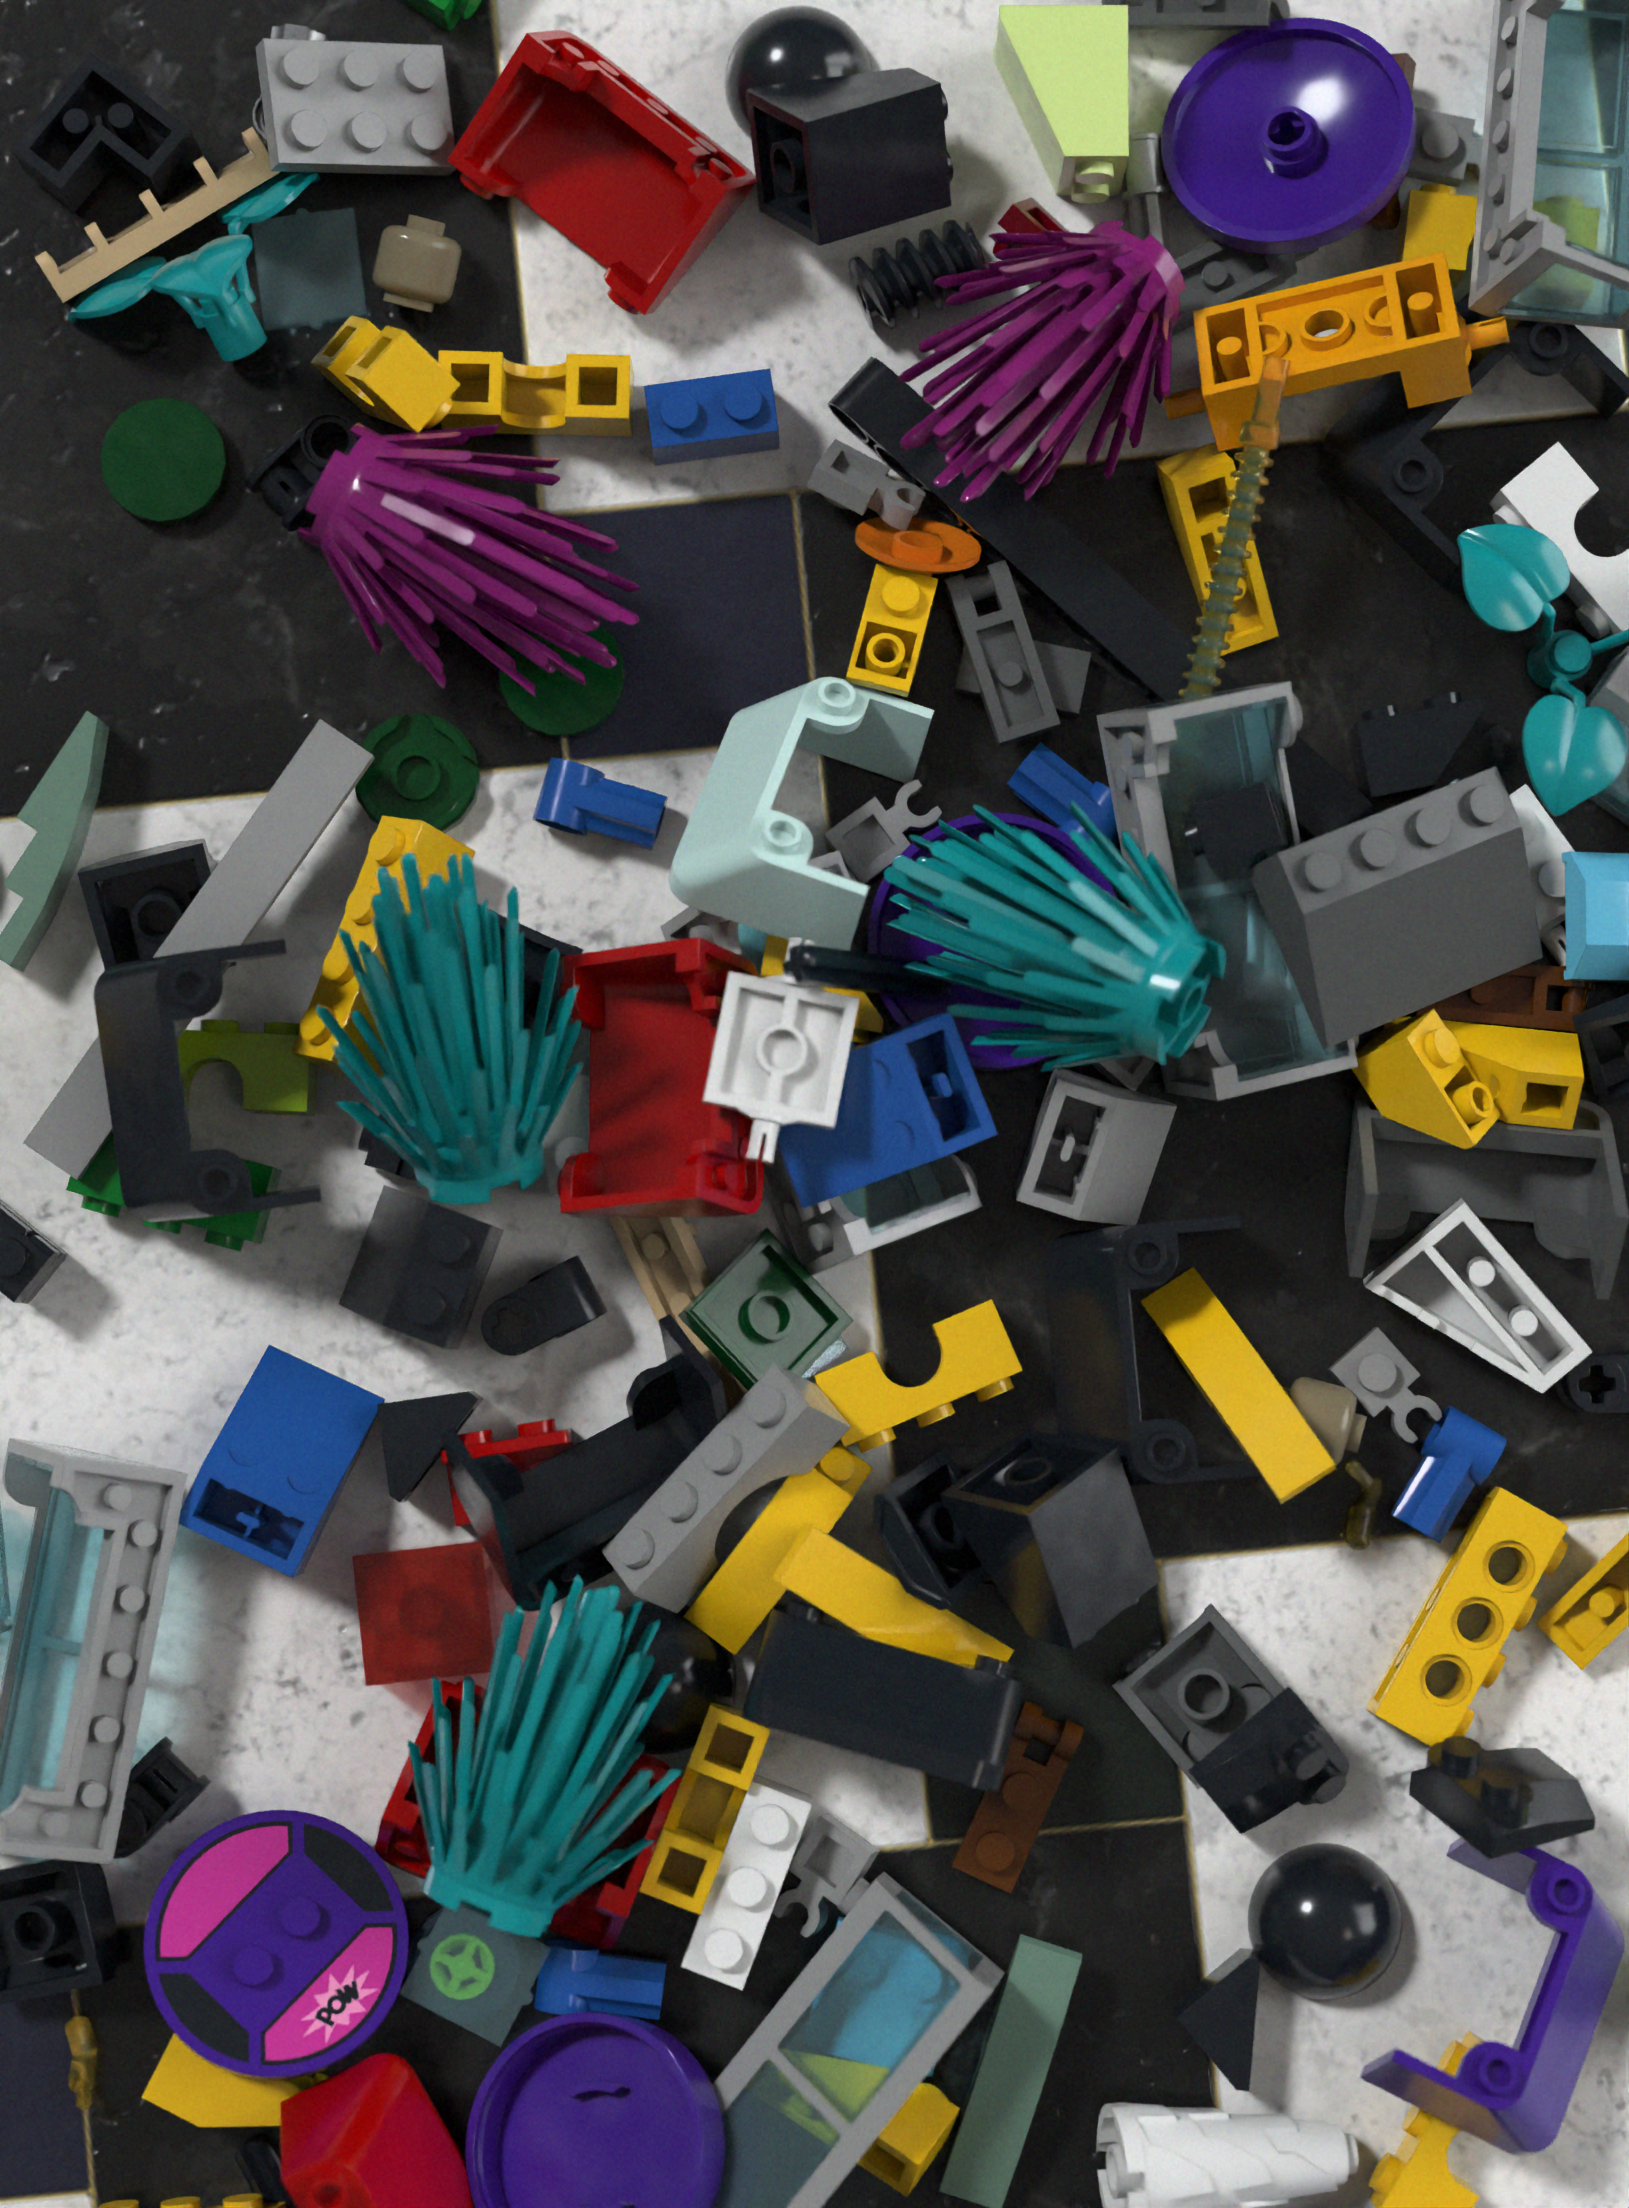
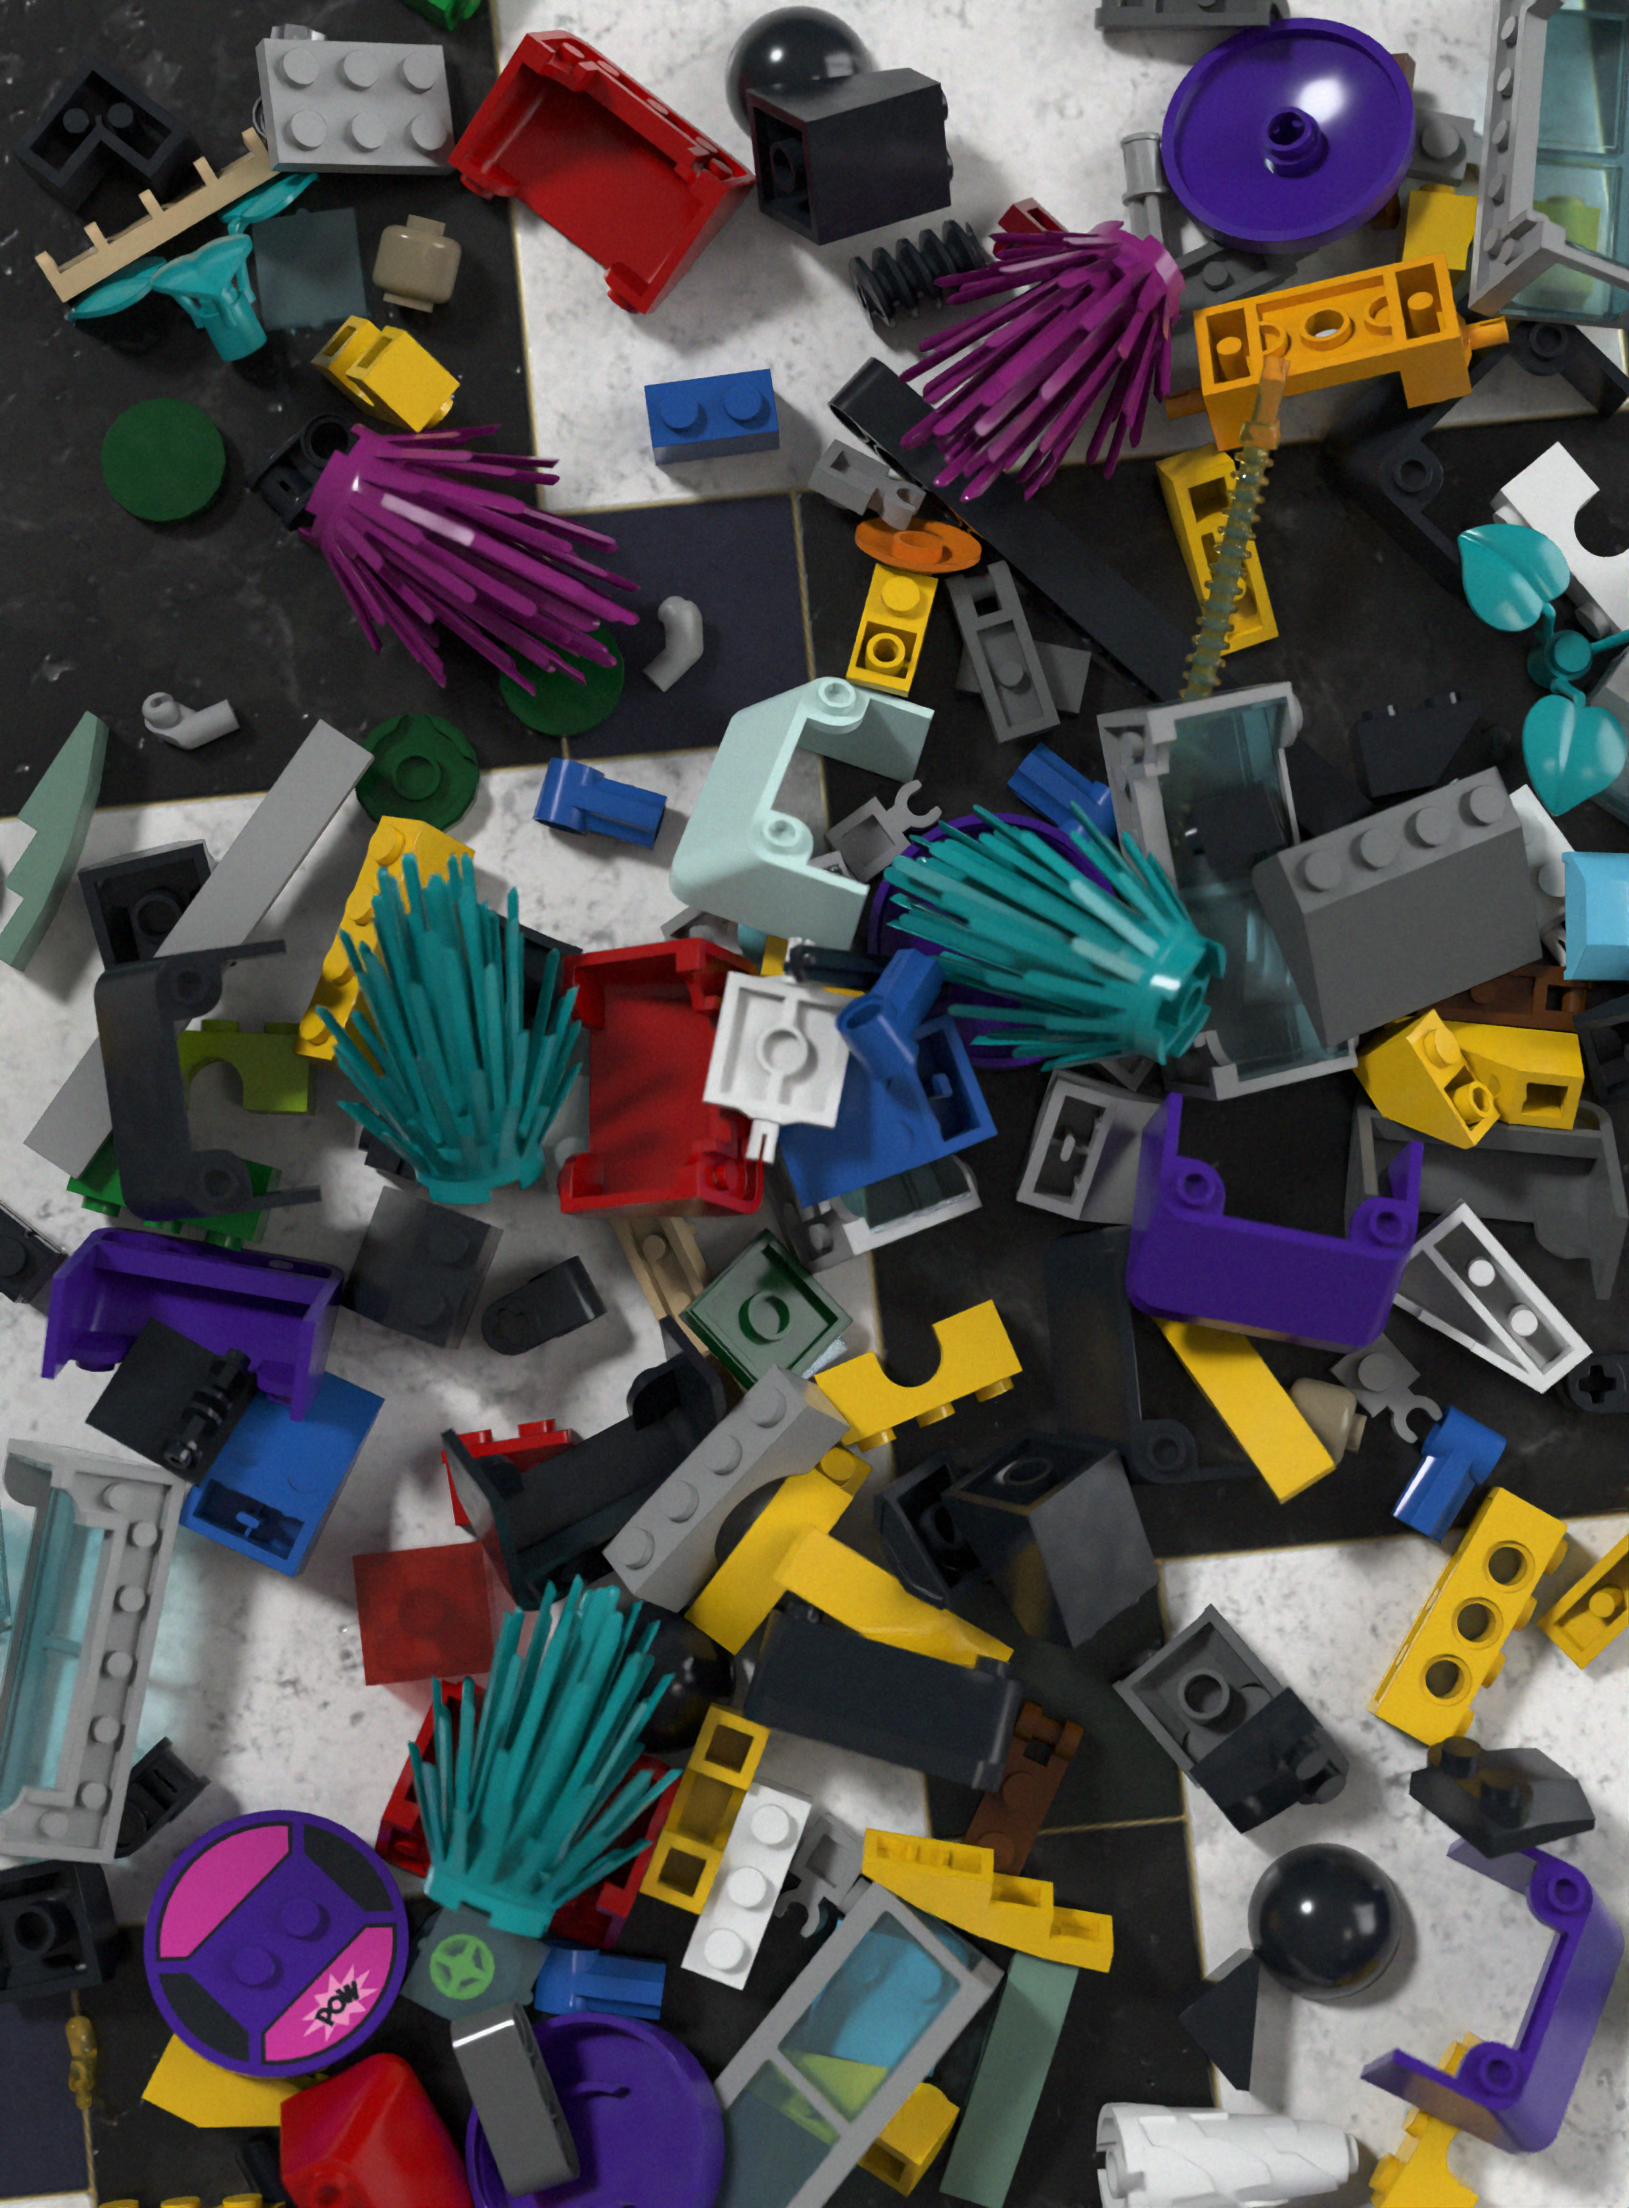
black slope [377,1391,484,1503] -> none
yellow arch [438,350,634,437] -> none
yellowish green slope [994,5,1129,204] -> none
clear yellow piece [1345,1459,1384,1551] -> none
none -> dark purple windscreen [41,1227,345,1422]
none -> black hinge [85,1317,259,1488]
none -> light grey arm [142,692,240,749]
none -> dark grey beam [451,1999,580,2199]
none -> light grey arm [642,596,703,693]
none -> blue piece [835,948,947,1081]
none -> yellow slope [861,1828,1113,1973]
none -> dark purple windscreen [1125,1092,1424,1354]

